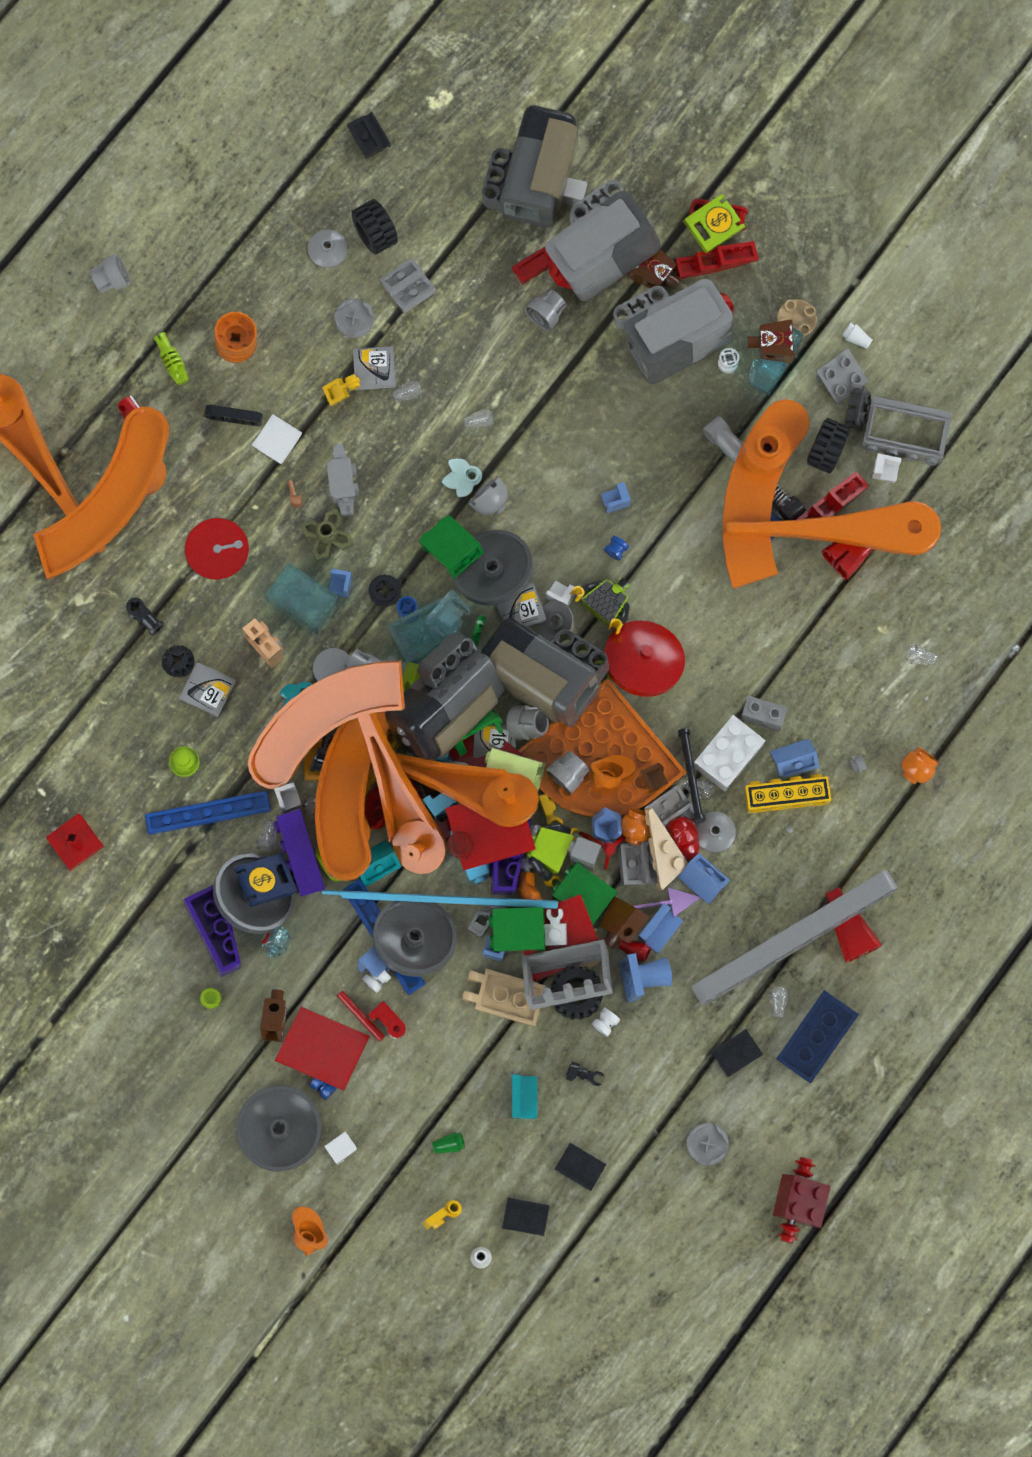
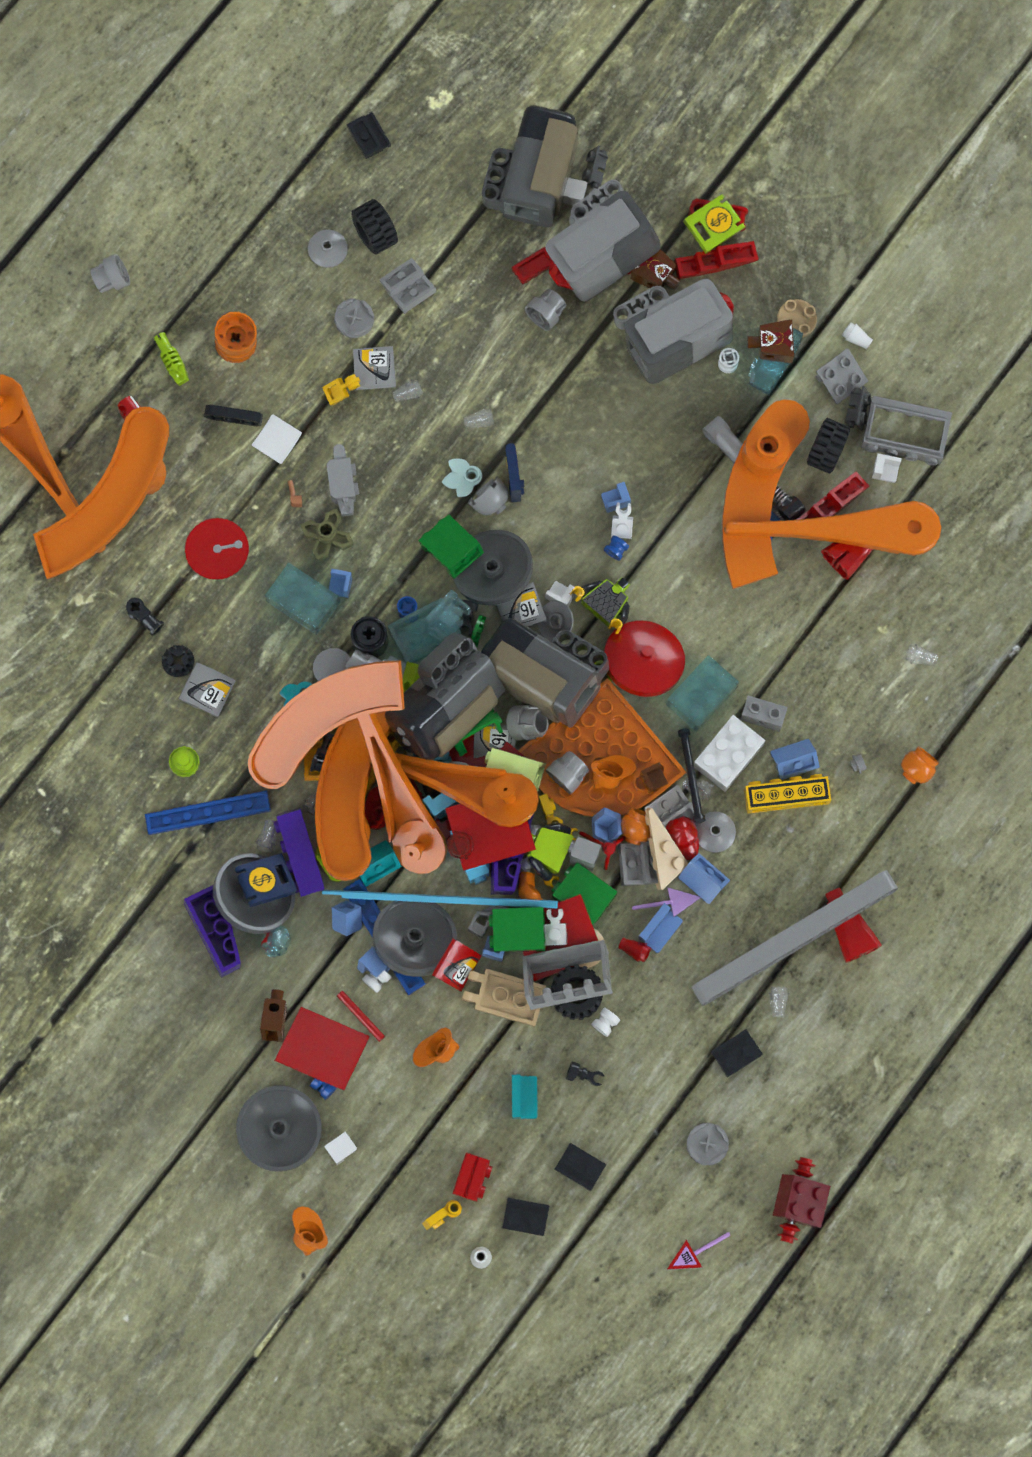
red tile [46,813,104,871] -> none
lime tile [200,988,222,1009] -> none
light nougat piece [242,618,284,668] -> none
white panel [274,782,302,813] -> none
black gear [368,574,401,607] -> none
red leg [368,1001,406,1039] -> none
green cone [432,1132,465,1154] -> none
reddish brown torso [600,896,649,949] -> none
medium blue plant [618,953,672,1003] -> none
dark blue hinge [776,990,859,1084] -> none
none -> medium blue panel [332,900,362,936]
none -> black piece [350,616,389,658]
none -> orange piece [413,1028,460,1067]
none -> red slope [432,939,482,992]
none -> red brick [452,1153,493,1202]
none -> black piece [458,599,479,636]
none -> dark blue container [505,443,525,502]
none -> dark grey hinge [582,145,608,189]
none -> white plate [611,503,633,539]
none -> clear light blue brick [666,655,739,732]
none -> piece [667,1232,730,1270]

